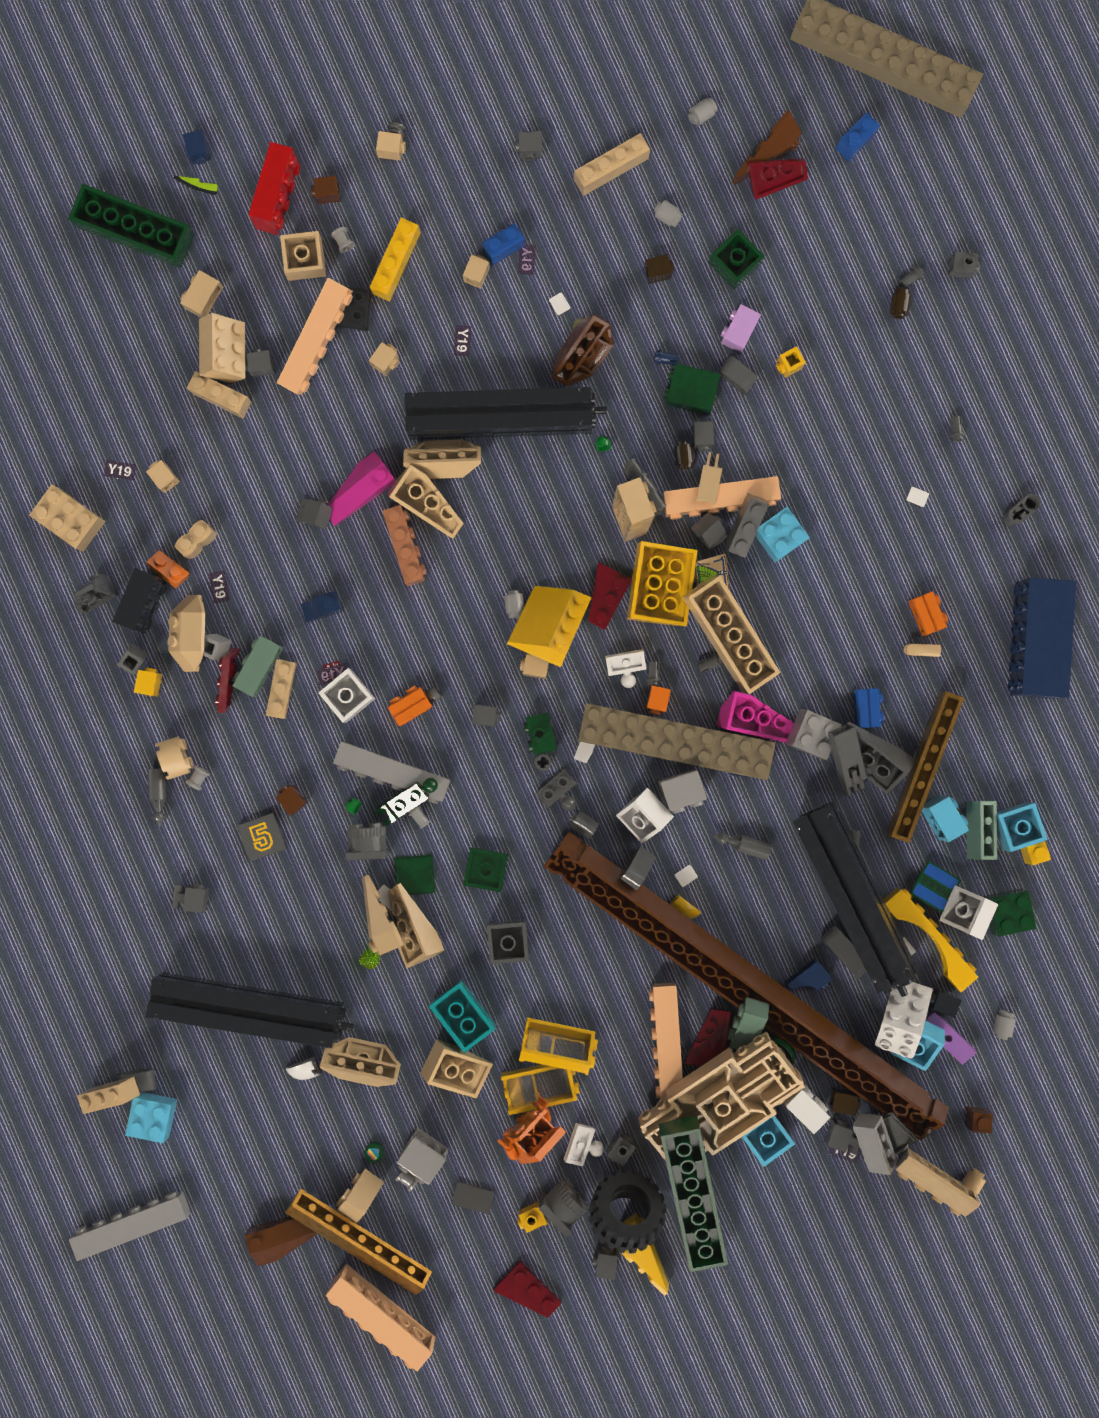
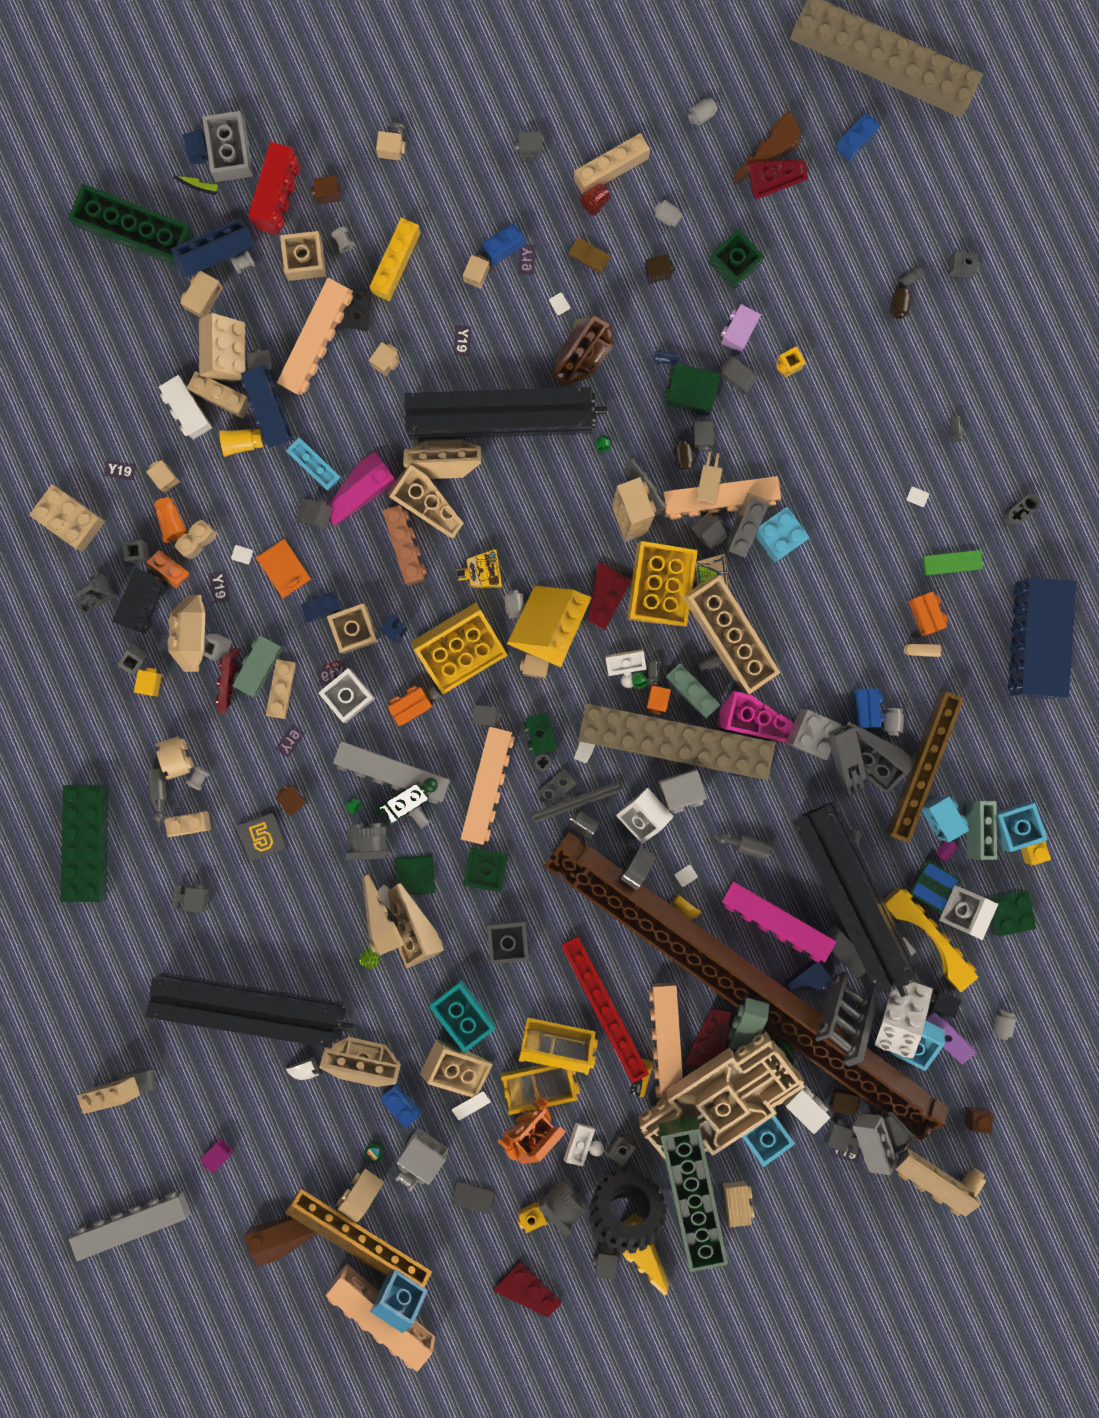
medium azure brick [125,1092,177,1143] -> none
none -> dark green brick [60,785,109,902]
none -> dark grey brick [122,540,149,564]
none -> orange plant [154,497,189,543]
none -> white brick [159,375,213,440]
none -> tan brick [165,811,211,837]
none -> dark blue brick [171,218,253,277]
none -> magenta brick [200,1138,234,1173]
none -> light grey brick [202,111,253,182]
none -> yellow plant [219,429,264,457]
none -> light grey bush [230,250,255,274]
none -> white sticker [231,545,253,564]
none -> dark blue brick [240,365,294,448]
none -> orange container [255,538,312,598]
none -> clear purple sticker [275,724,306,758]
none -> medium azure plate [286,438,341,491]
none -> tan brick [327,603,379,654]
none -> dark azure brick [370,1269,428,1333]
none -> dark blue hinge [380,613,407,644]
none -> blue brick [380,1082,421,1128]
none -> yellow slope [411,603,508,695]
none -> white sticker [452,1092,490,1120]
none -> torso [457,550,502,588]
none -> light nougat brick [461,727,515,845]
none -> dark grey axle [531,782,622,823]
none -> red plate [561,936,649,1083]
none -> pearl gold tile [568,237,611,274]
none -> clear red piece [579,183,611,216]
none -> sticker [629,1058,653,1097]
none -> green hinge [632,672,647,689]
none -> sand green brick [664,663,720,718]
none -> dark pink brick [722,881,836,963]
none -> tan brick [722,1181,755,1228]
none -> dark grey fence [815,971,878,1066]
none -> light grey brick [883,708,904,736]
none -> bright green tile [922,550,983,576]
none -> magenta tile [936,841,958,862]

